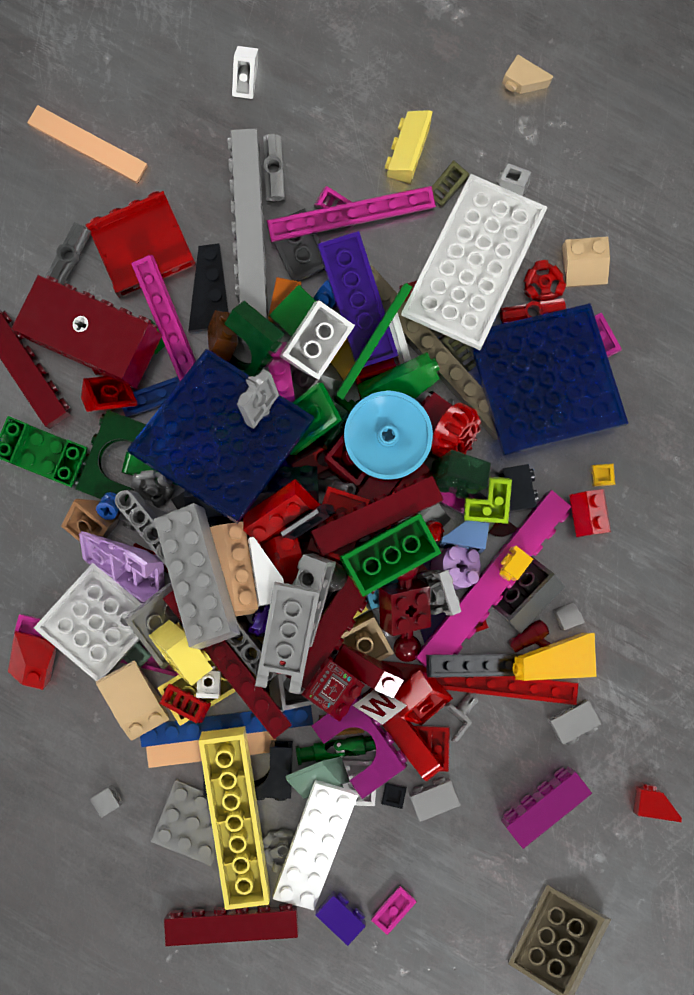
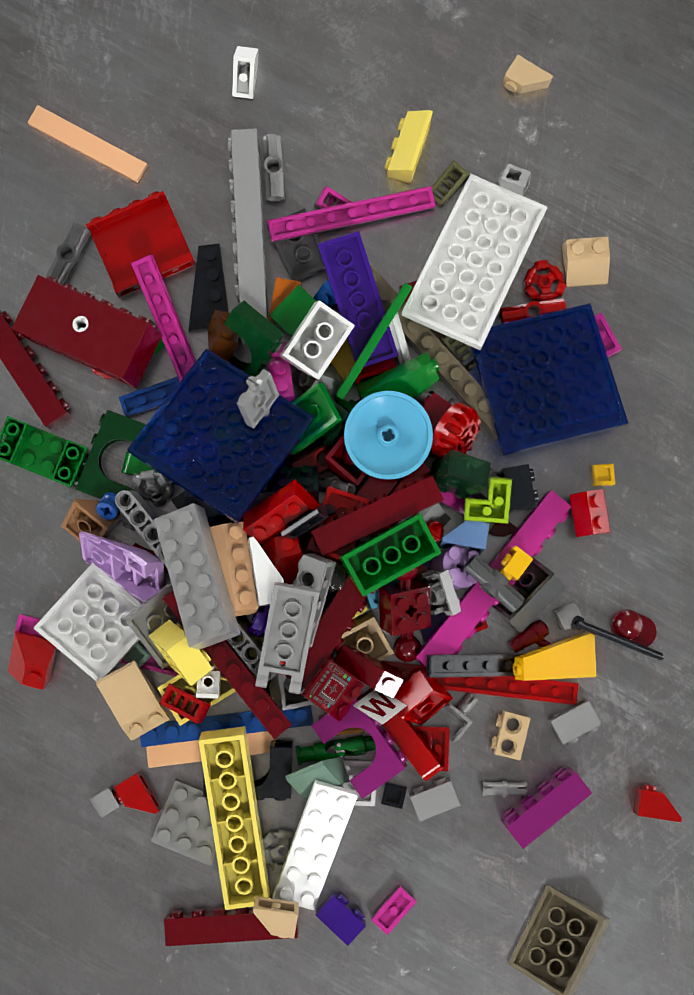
red slope [81,376,137,412] -> none
none -> red slope [114,771,162,814]
none -> tan slope [253,896,299,938]
none -> dark grey piece [463,555,525,612]
none -> light grey pin [483,780,527,798]
none -> tan brick [490,710,531,761]
none -> black bar [571,615,664,661]
none -> dark red cap [610,609,657,647]

